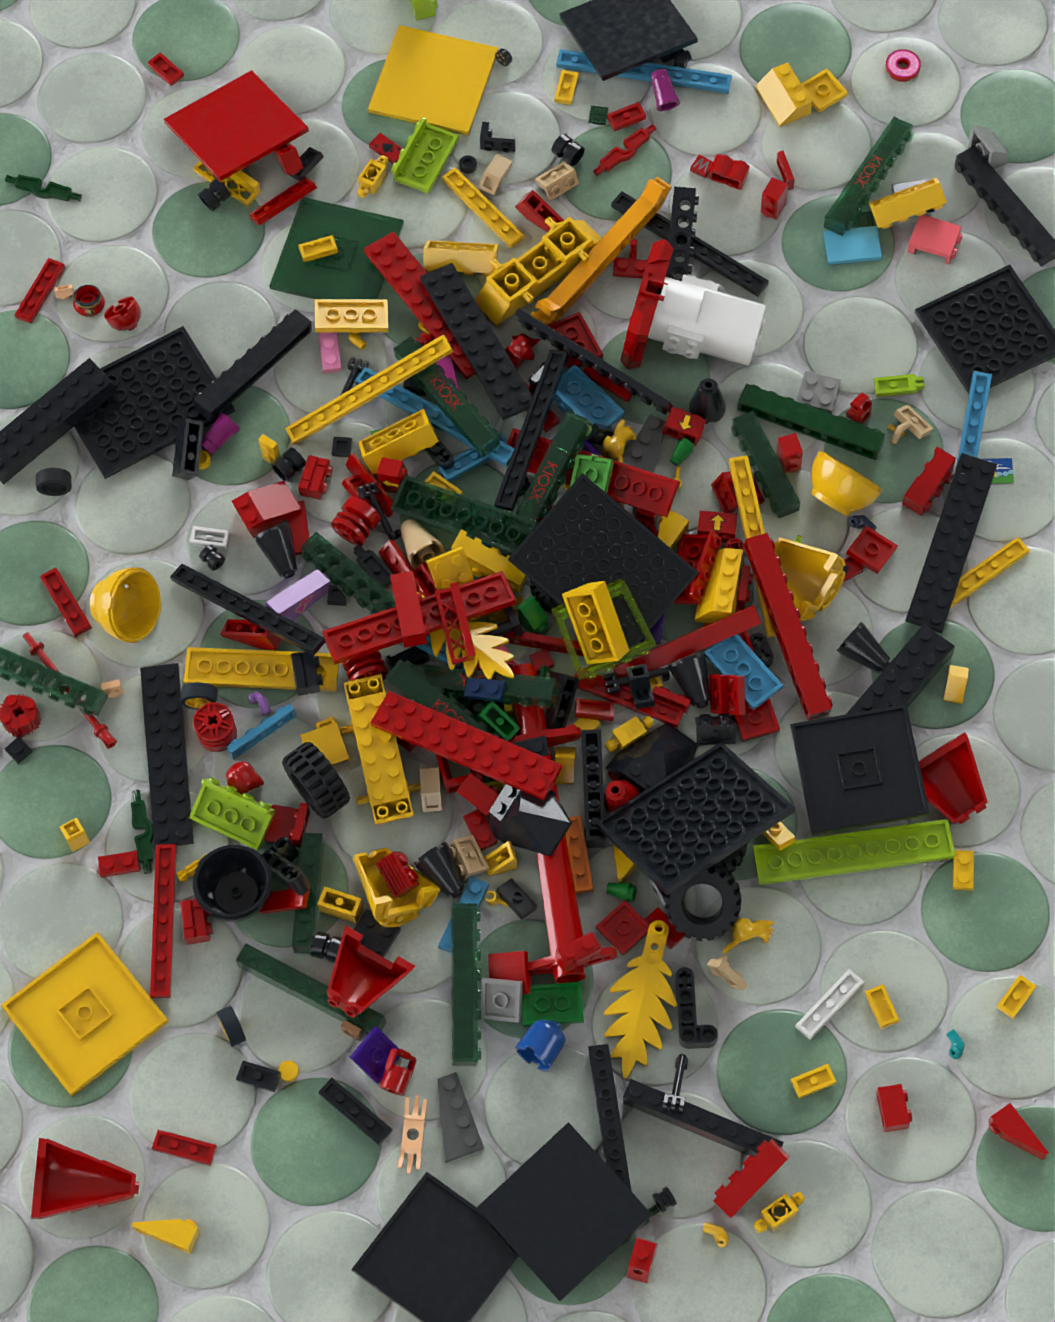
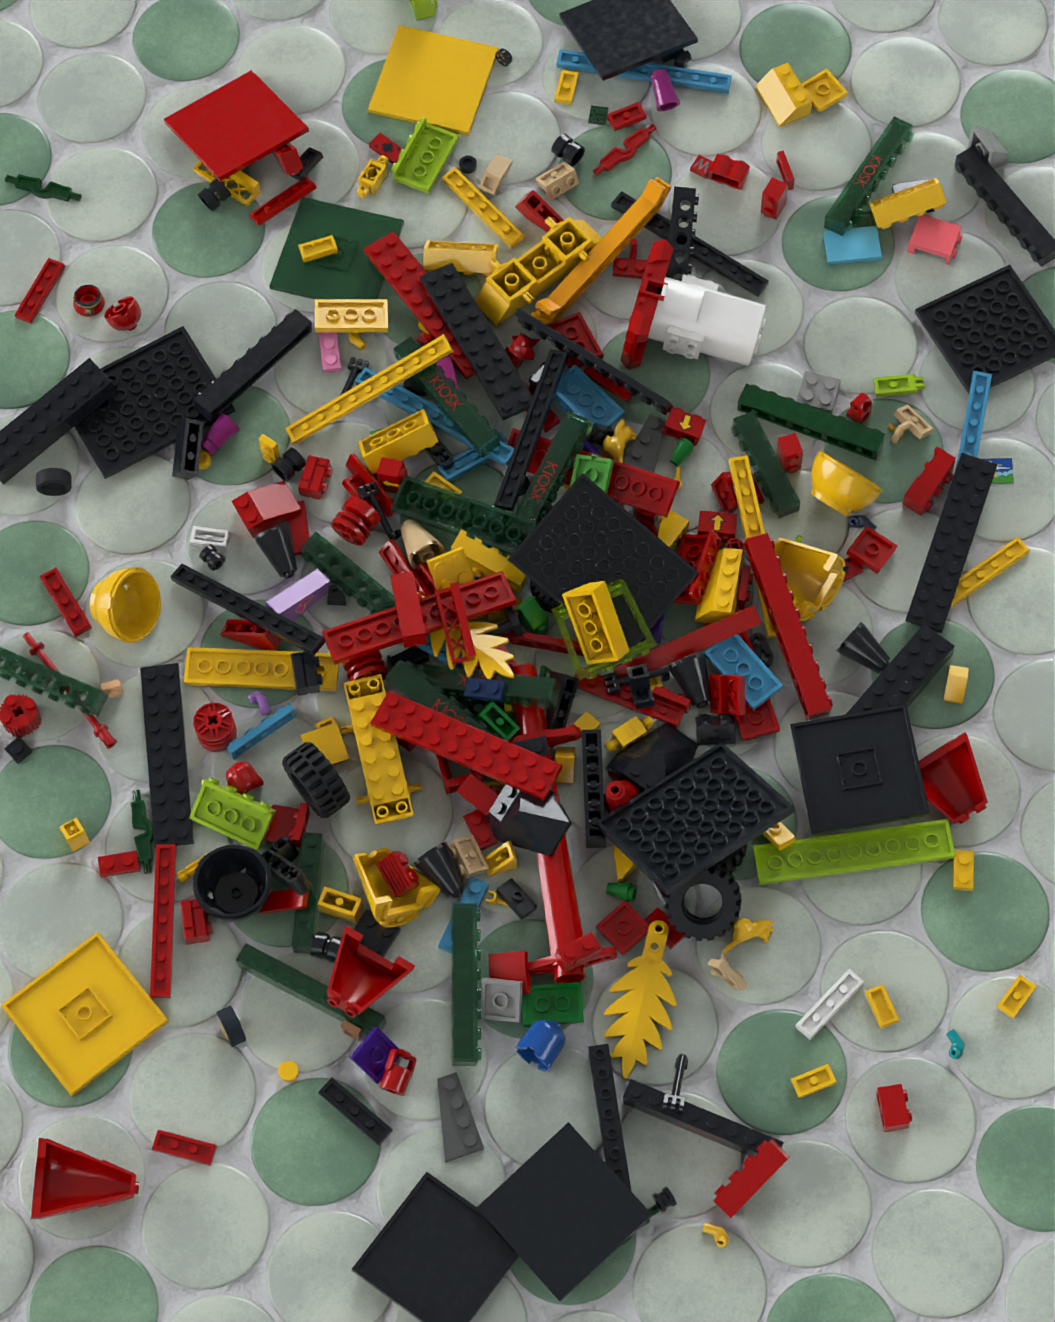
light nougat plate [54,284,74,300] -> none
yellow slope [132,1219,201,1254] -> none
red plate [147,52,184,87] -> none
black wheel [180,682,218,710] -> none
black plate [236,1061,282,1093] -> none
black plate [331,436,353,457] -> none
black hinge [353,544,393,591] -> none
light nougat piece [398,1095,427,1174] -> none
tan slope [420,766,443,812] -> none
black bracket [480,122,516,153] -> none
red tile [529,648,555,673] -> none
orange plate [566,815,593,894] -> none
red tile [575,698,614,722] -> none
red torso [627,1238,658,1284] -> none
black beam [675,967,718,1049] -> none
black cone [689,378,726,424] -> none
yellow piece [753,1192,805,1233] -> none
tile [885,49,921,82] -> none
red slope [988,1103,1049,1160] -> none

